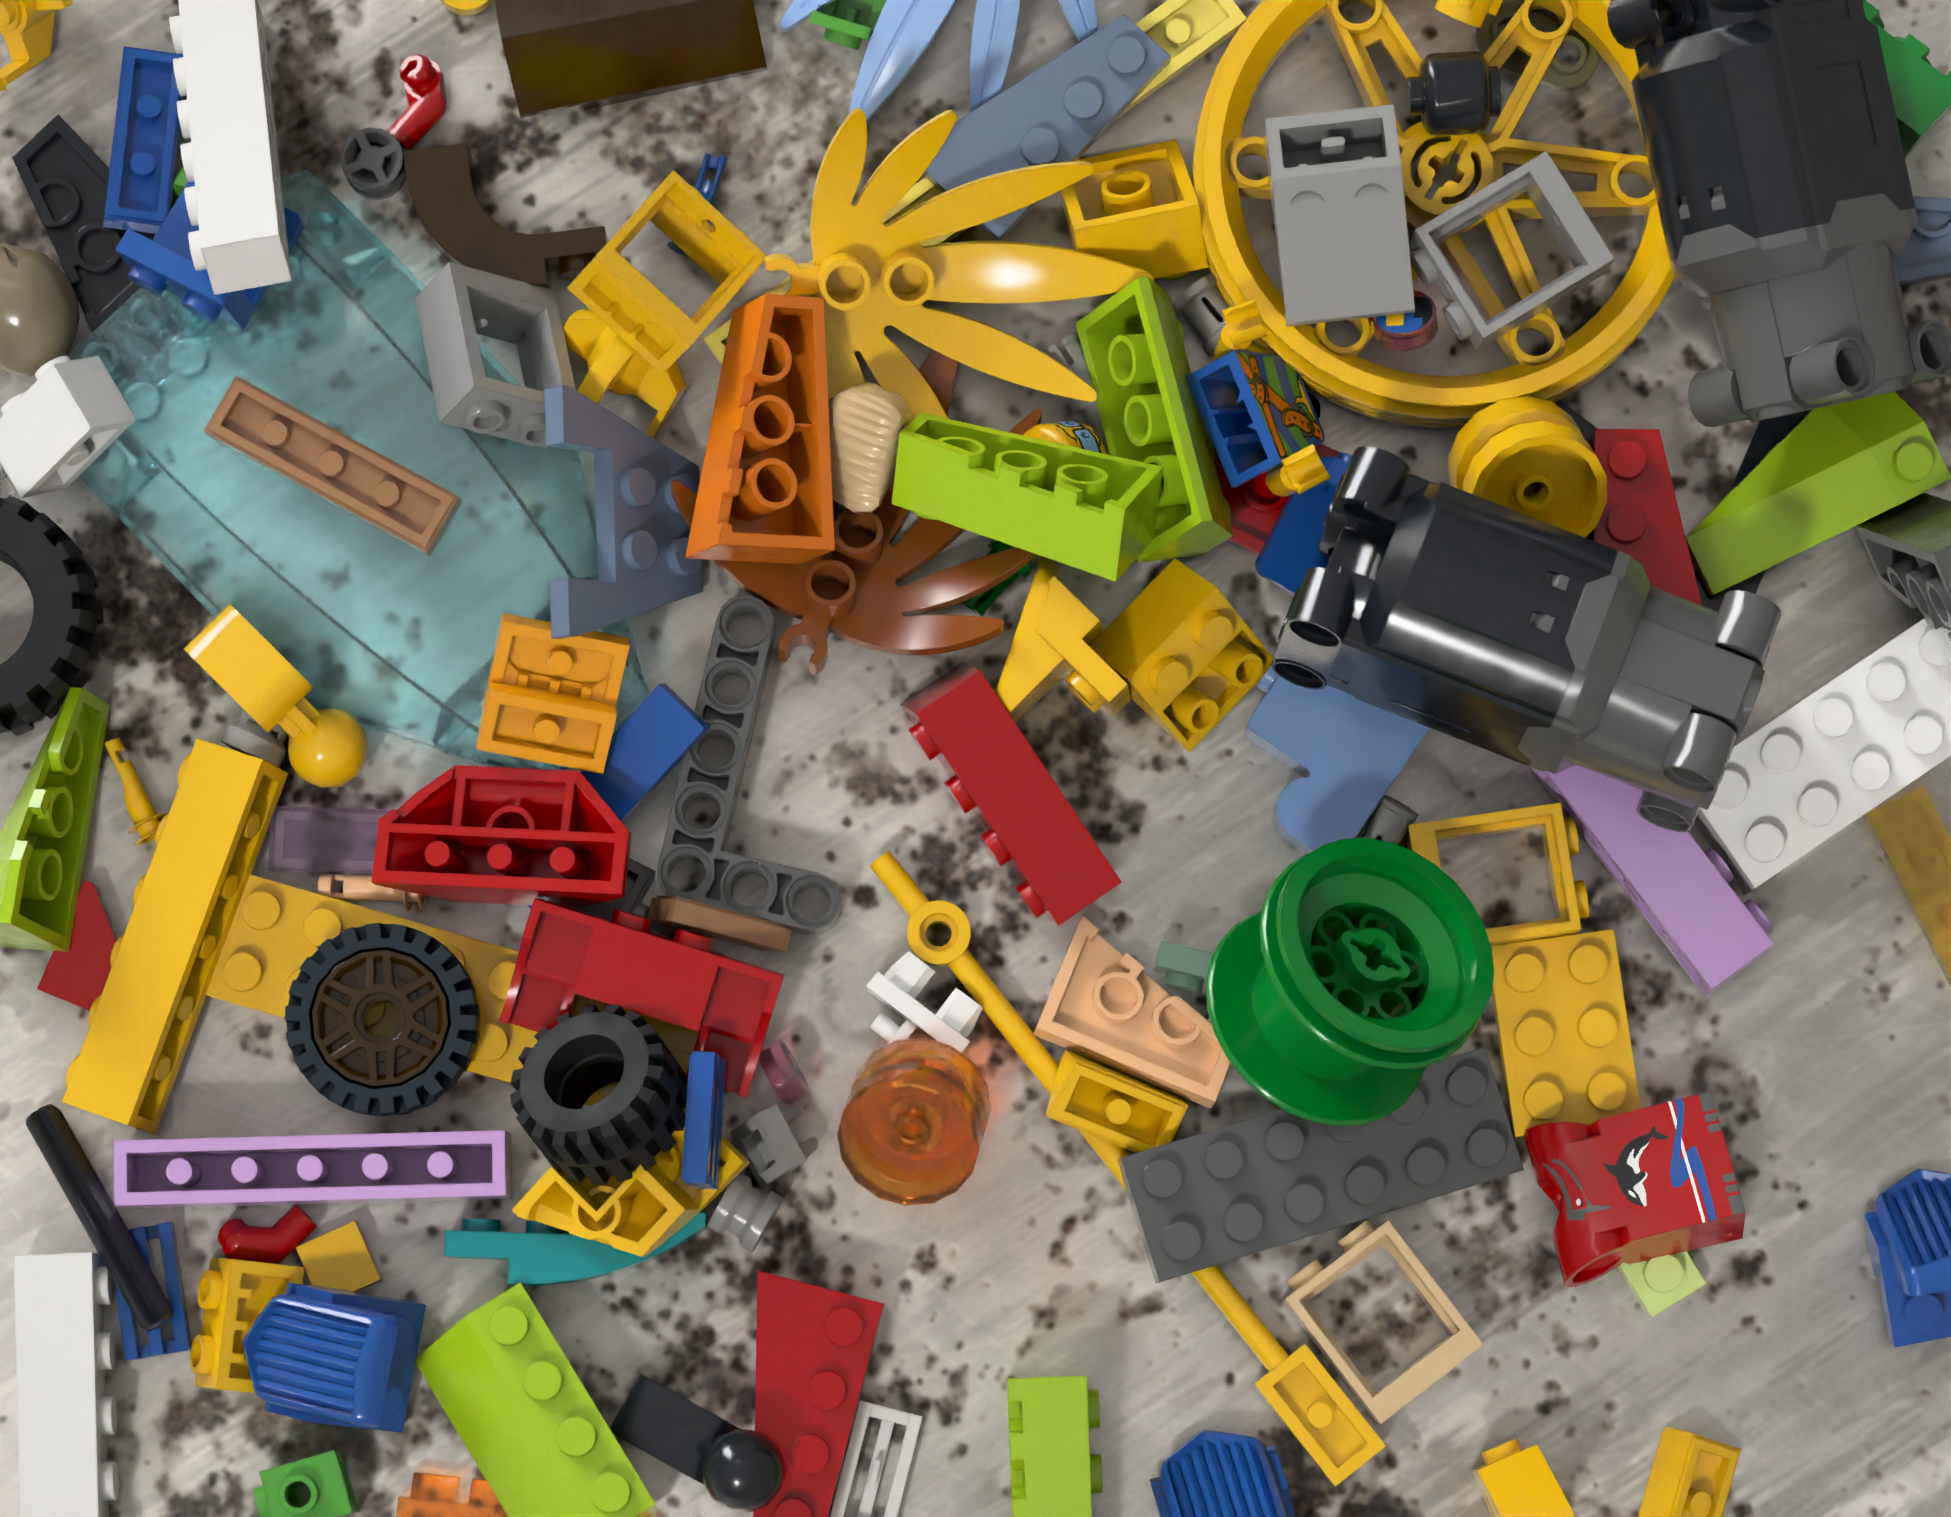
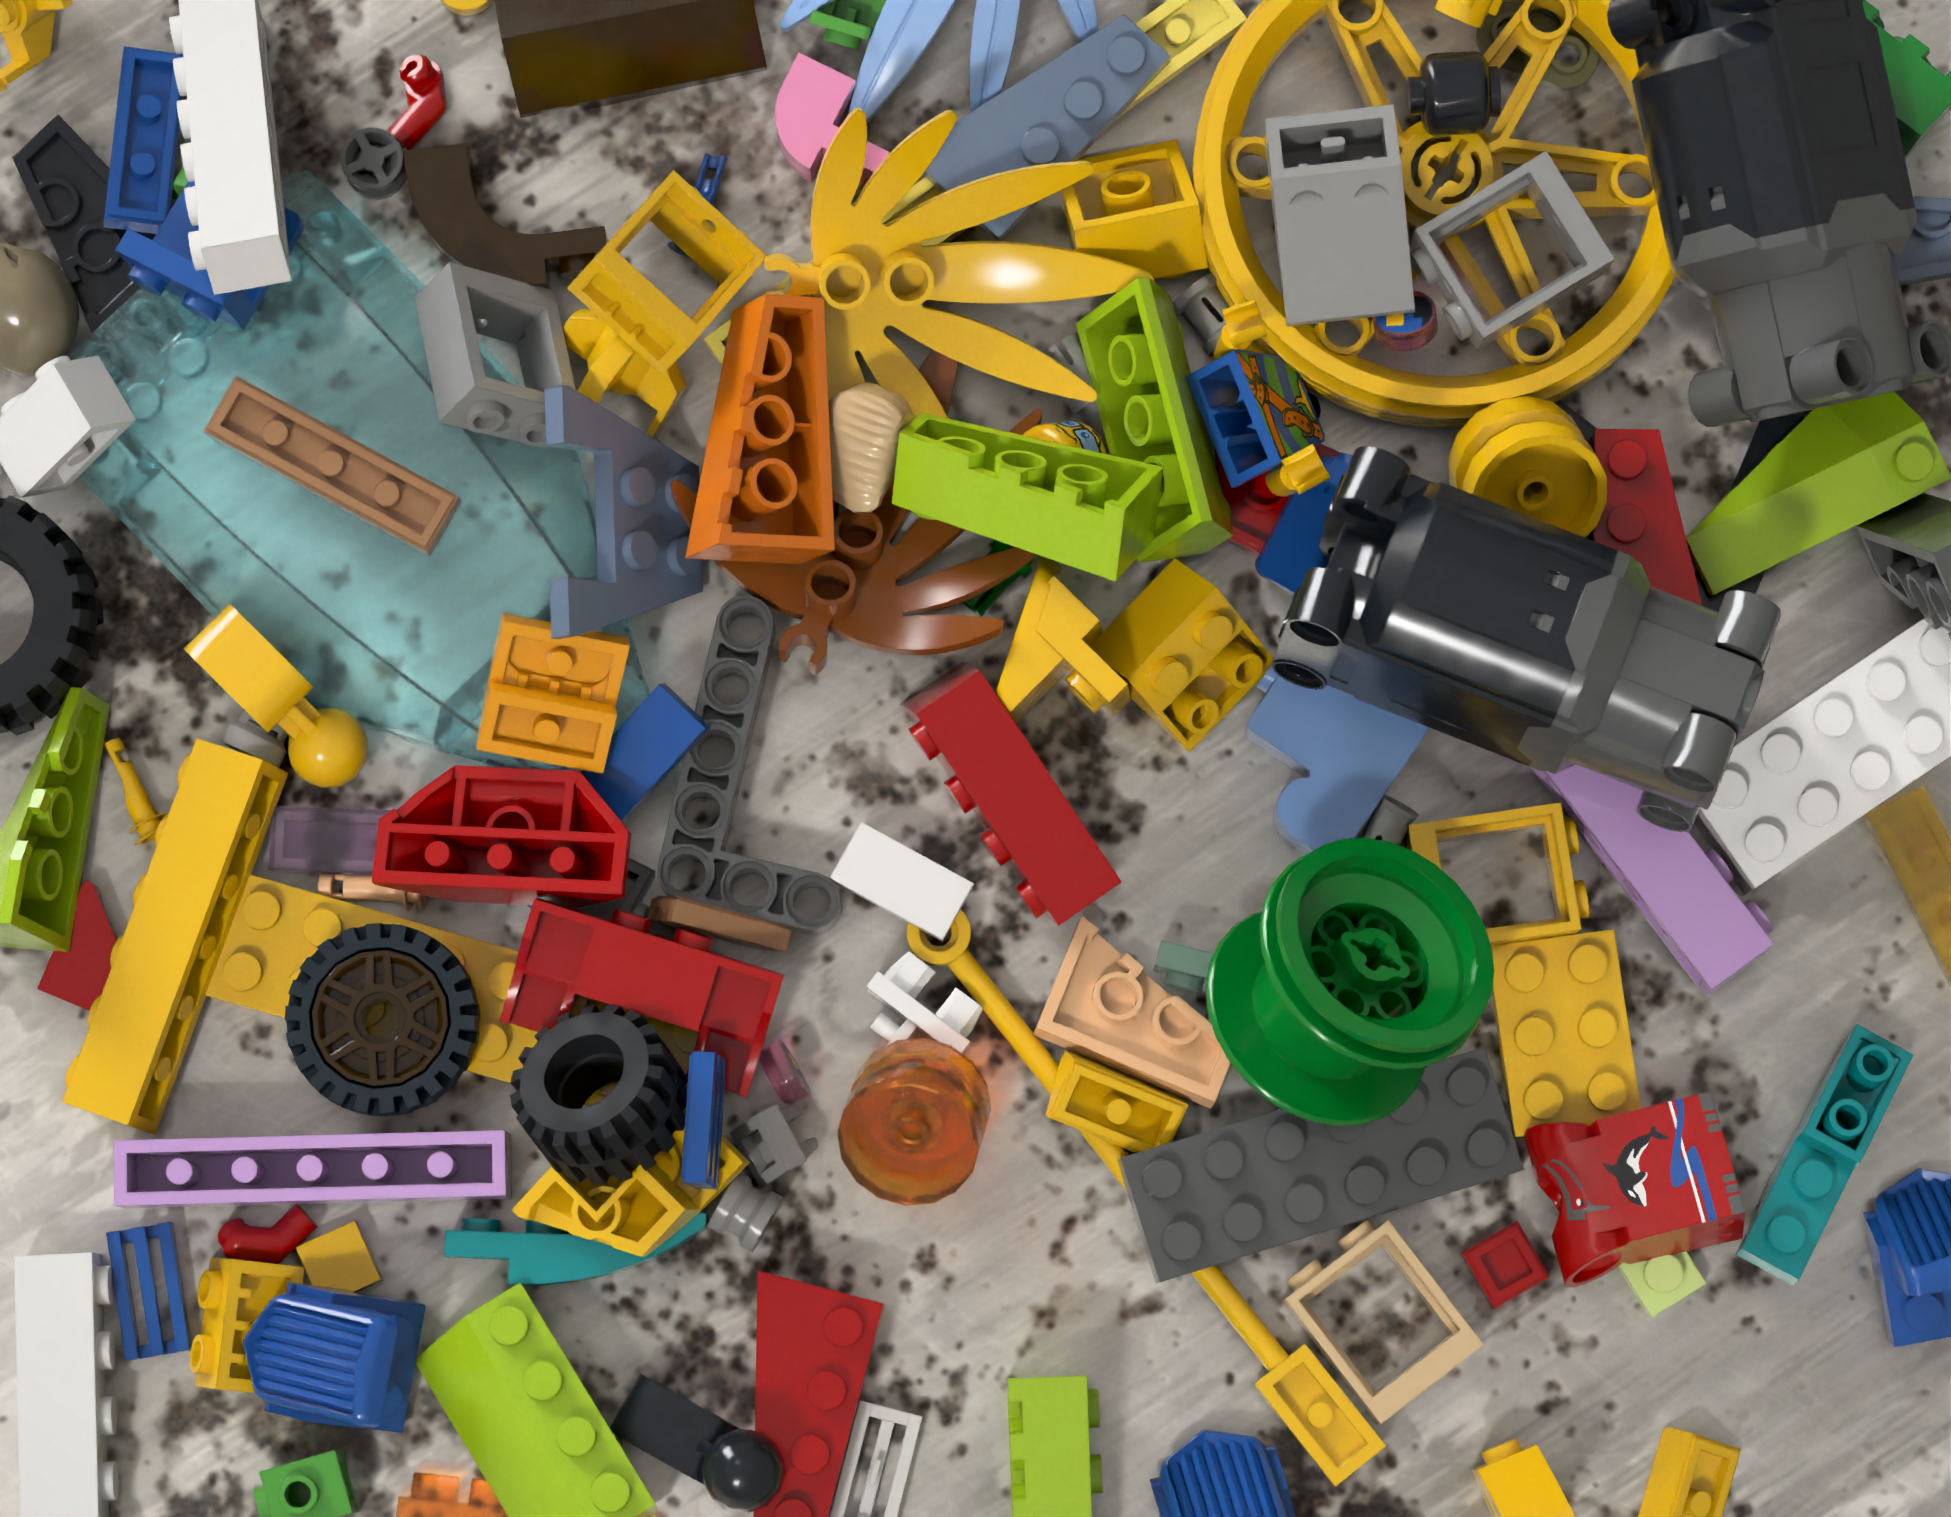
black axle [26,1104,174,1332] -> none
none -> bright pink brick [775,53,889,188]
none -> white tile [830,822,974,942]
none -> red tile [1460,1221,1550,1309]
none -> teal slope [1736,1024,1913,1286]

